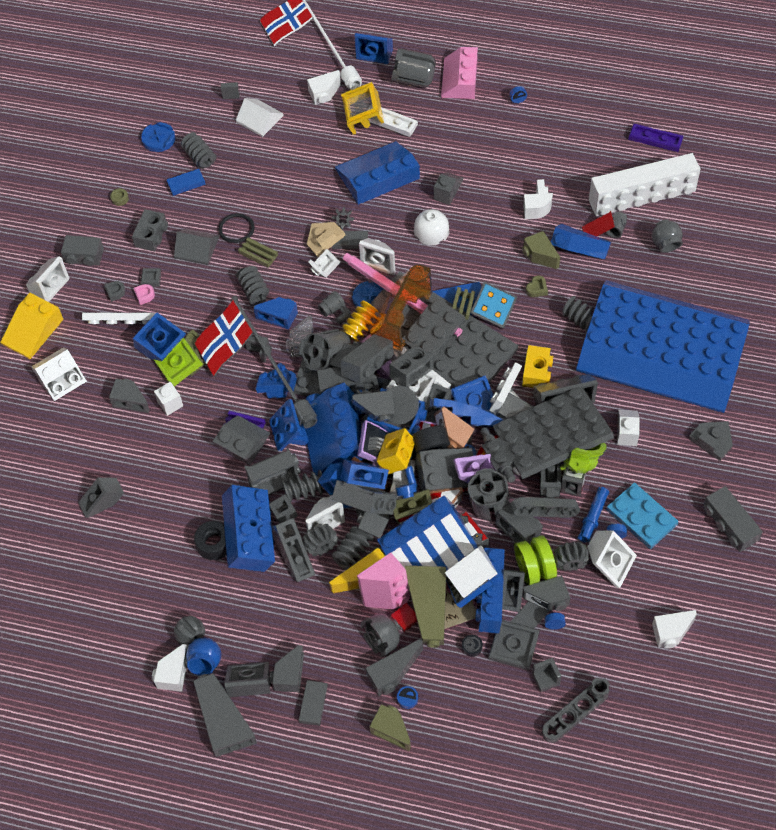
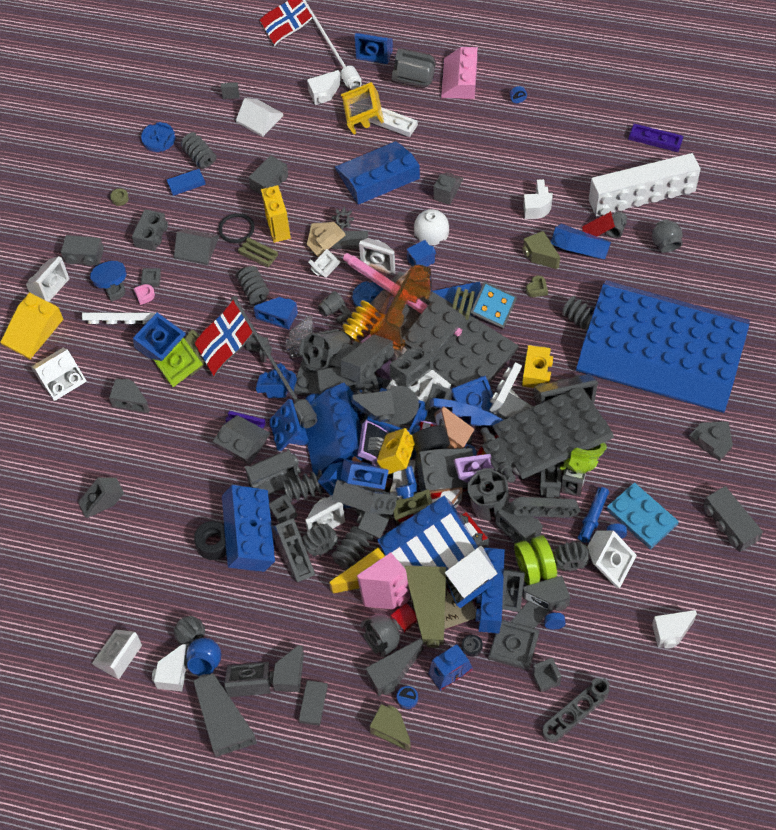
white brick [154,382,183,416] -> none
white slope [617,410,640,446] -> none
none -> blue tile [90,261,127,289]
none -> white slope [92,630,142,679]
none -> dark grey brick [249,155,288,195]
none -> yellow window [261,185,291,243]
none -> blue brick [407,240,436,272]
none -> blue torso [428,645,473,691]

